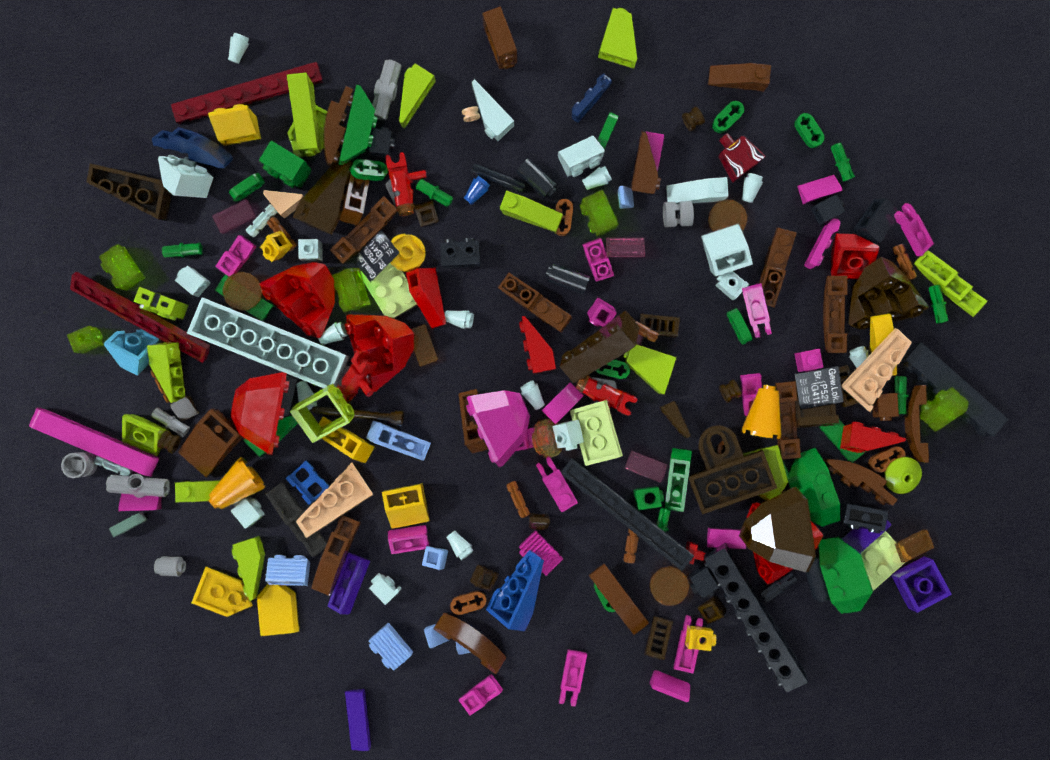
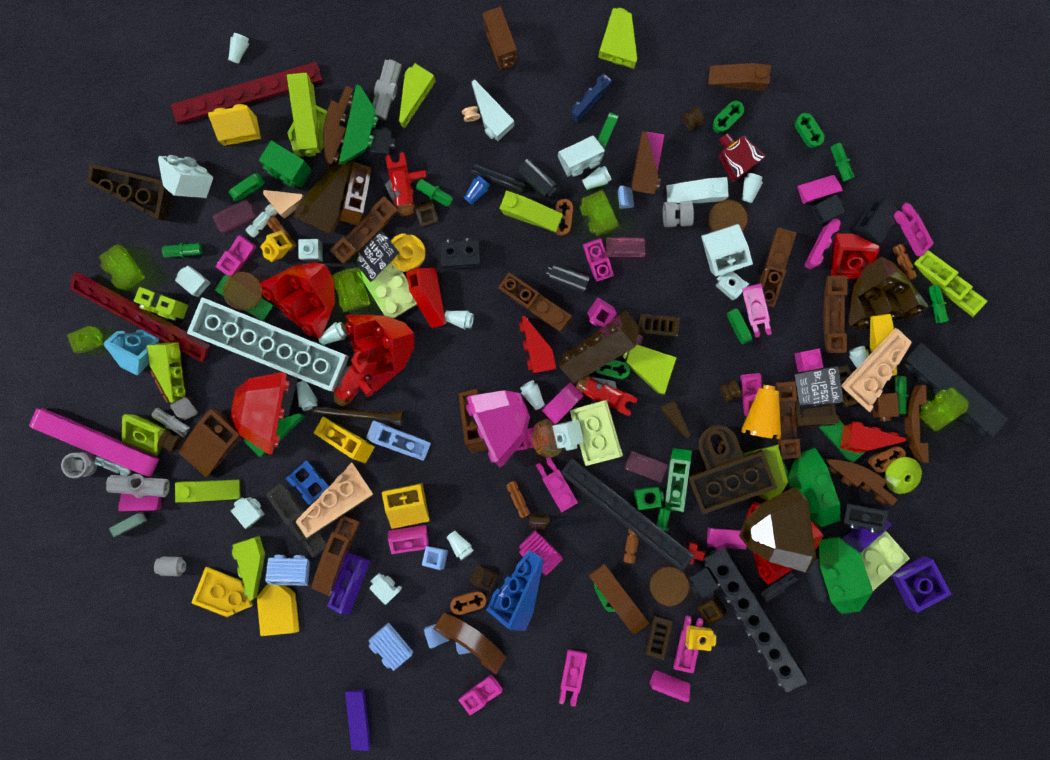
dark blue slope [152,127,233,168] -> none
light orange cone [209,457,266,509] -> none
lime window [290,383,355,443] -> none
green beam [350,159,388,181] -> none
clear orange tile [411,324,438,367] -> none
dark orange axle [634,320,659,342] -> none
clear orange tile [894,530,934,562] -> none

